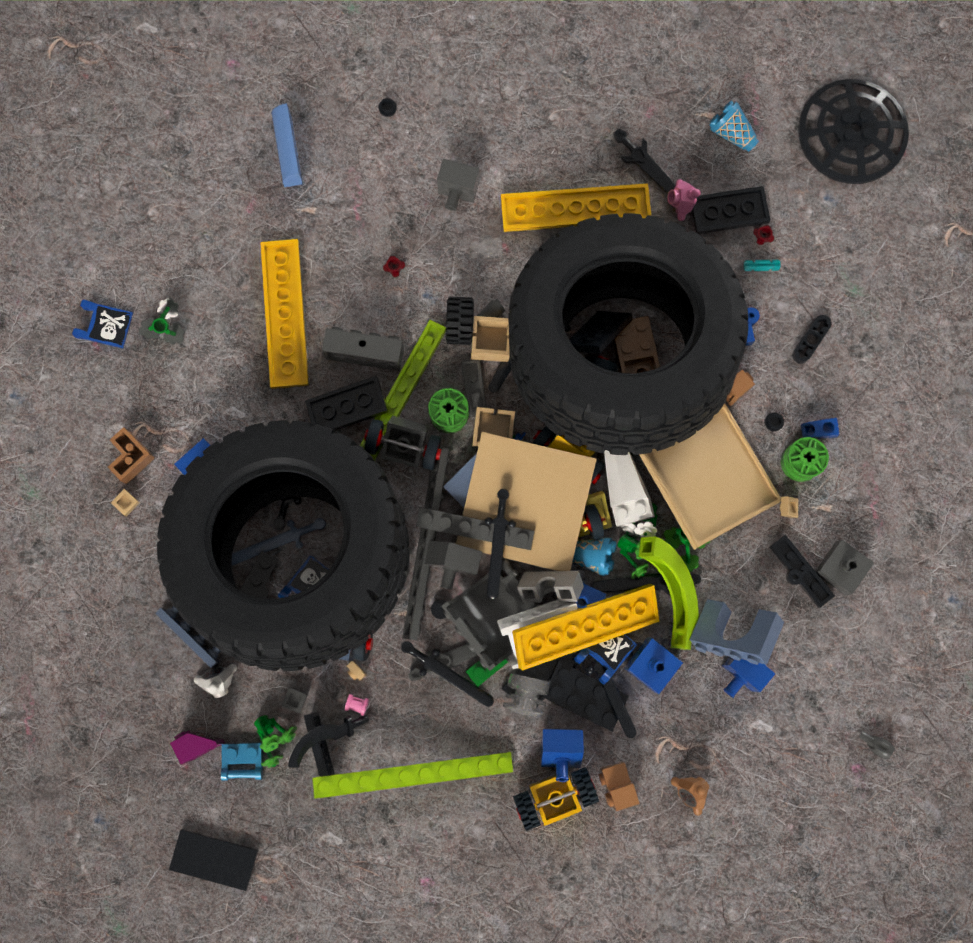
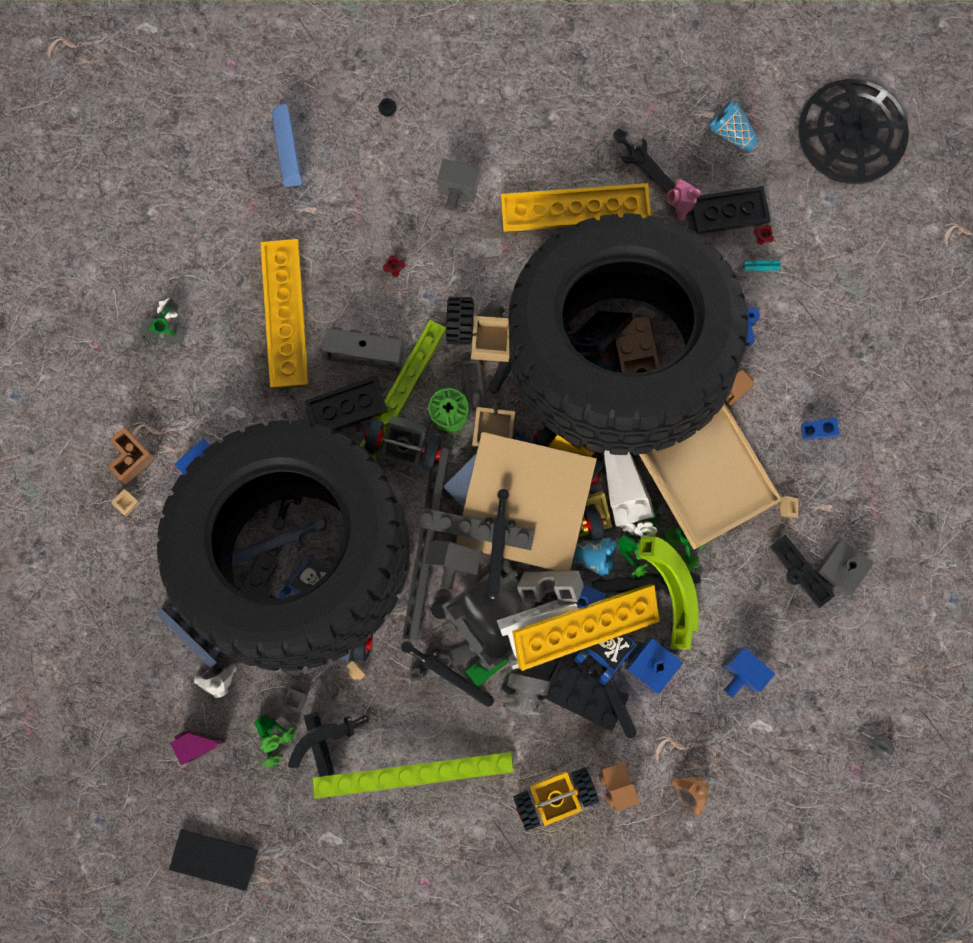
flag [72,300,133,349] -> none
dark azure plate [221,743,263,781] -> none
bright pink bush [345,694,369,716] -> none
blue brick [541,729,584,782] -> none
sand blue arch [690,599,784,665] -> none
black plate [764,413,784,432] -> none
bright green wheel [781,437,829,482] -> none
black beam [792,315,832,364] -> none

